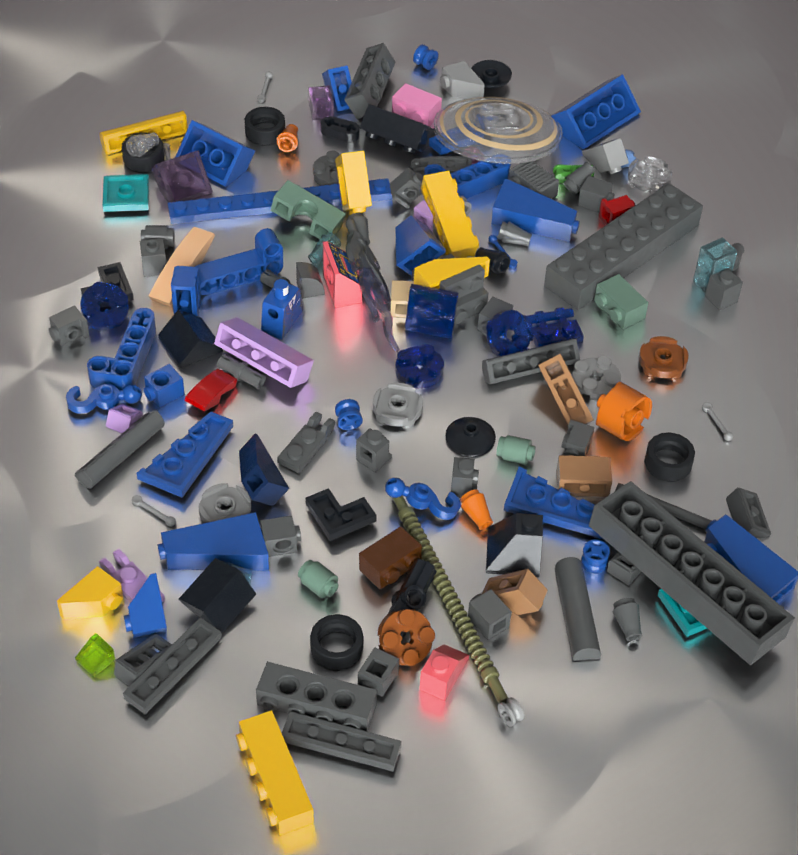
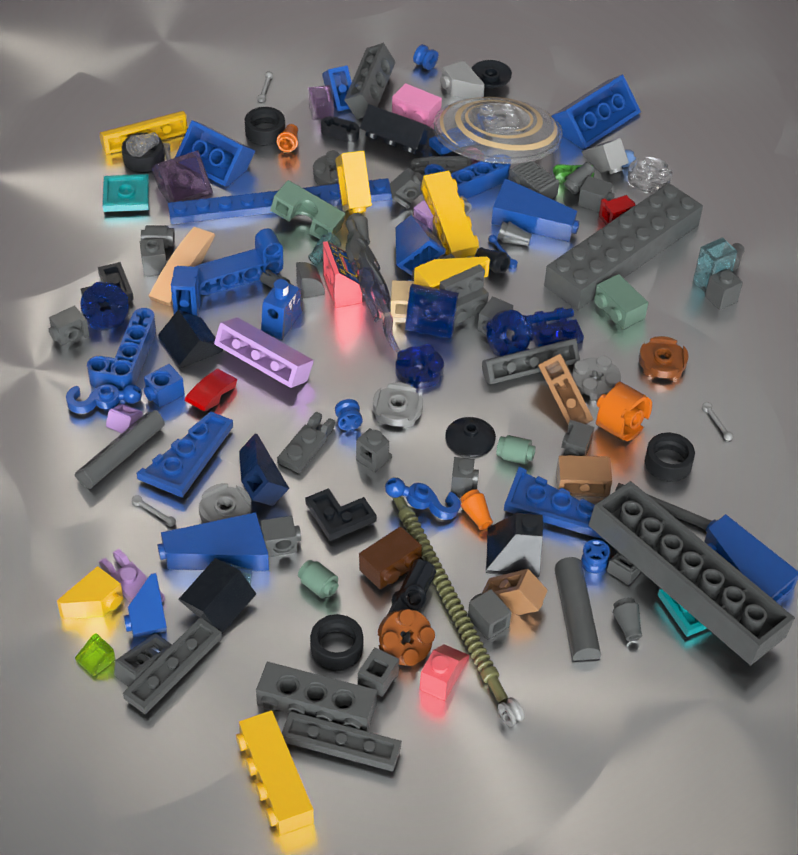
dark grey pin [216,353,266,390] -> none
dark grey slope [726,487,771,538] -> none

